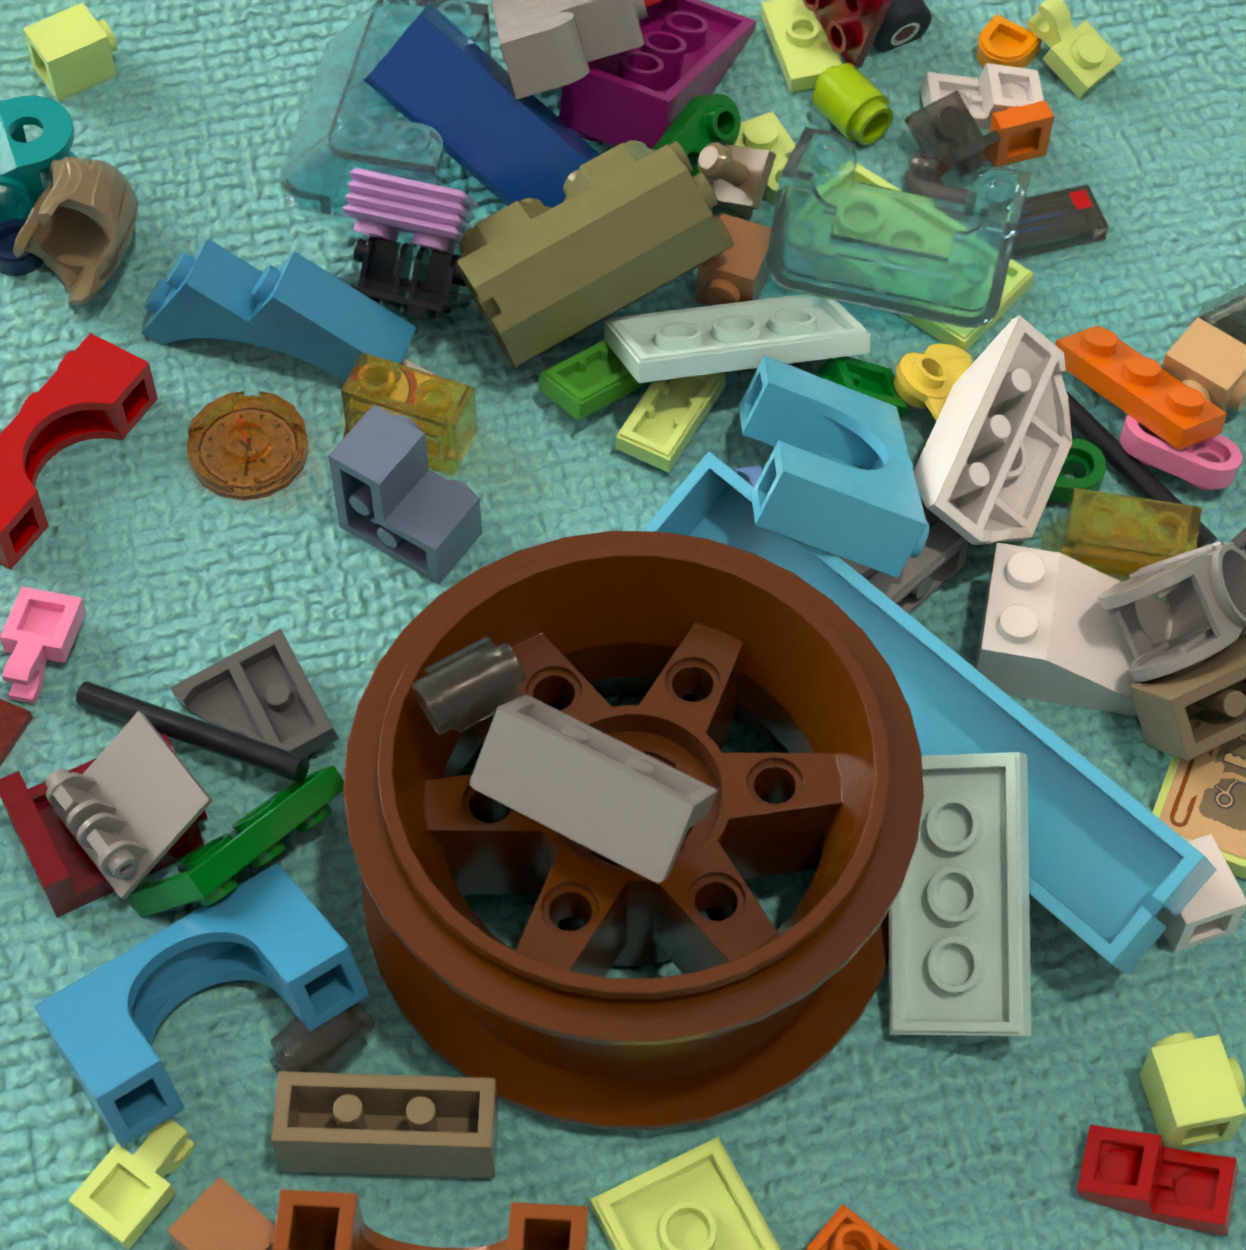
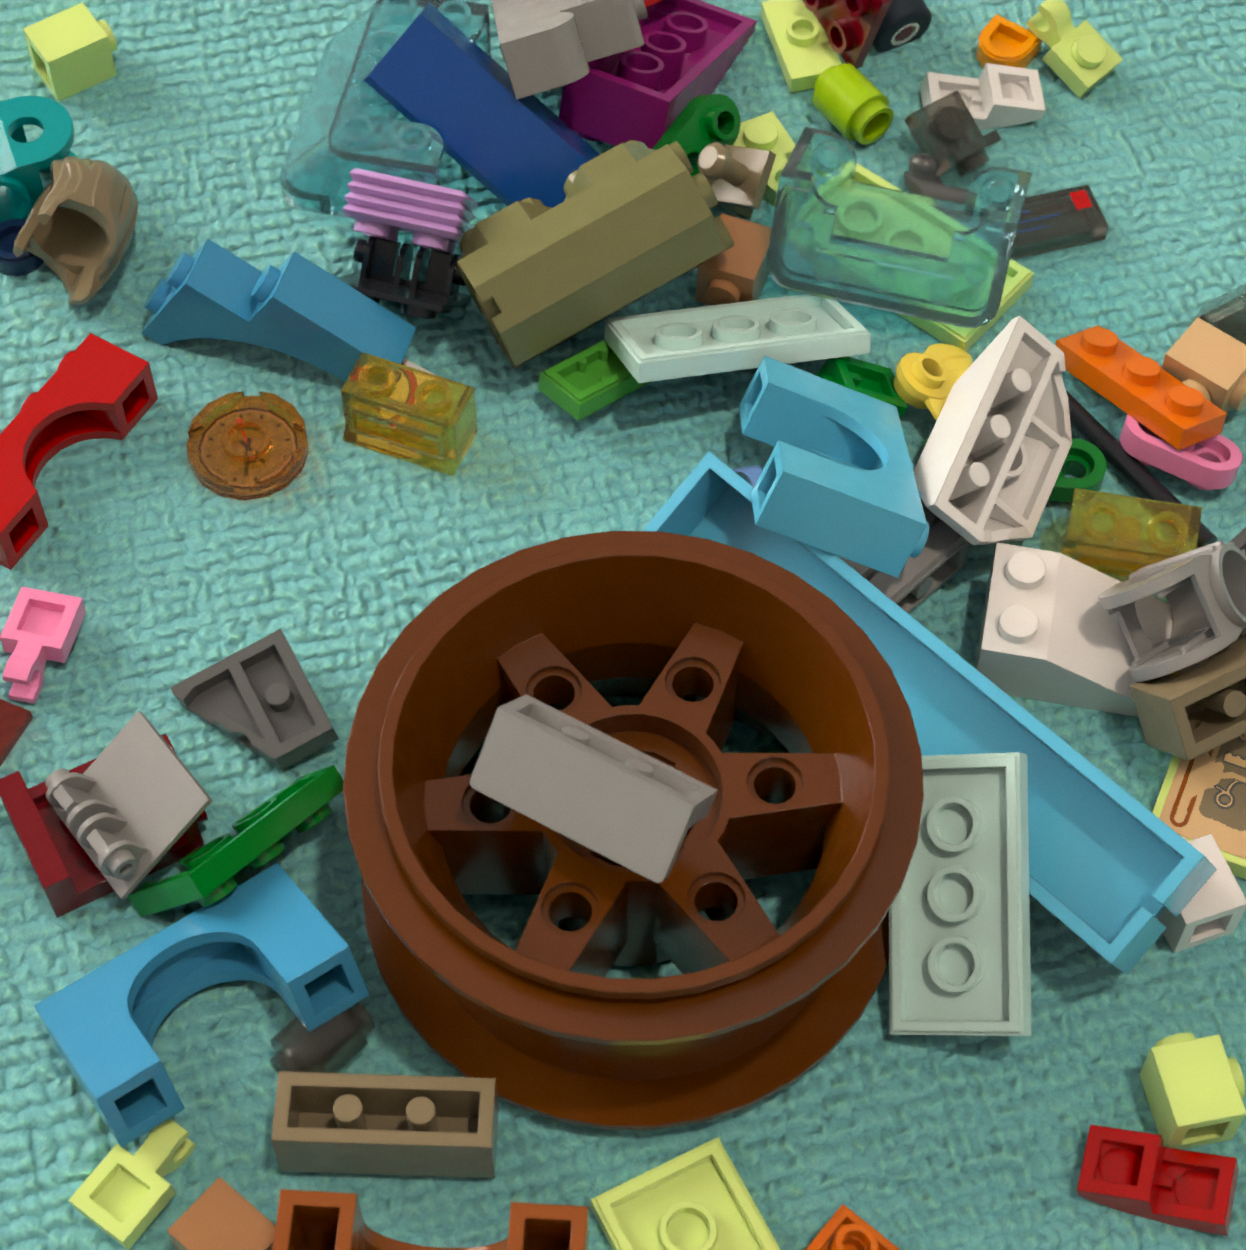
black bar [76,681,310,783] -> none
sand blue brick [328,404,482,584] -> none
clear smoke brick [412,636,526,735] -> none
yellowish green plate [616,373,726,473] -> none
orange plate [986,100,1054,168] -> none

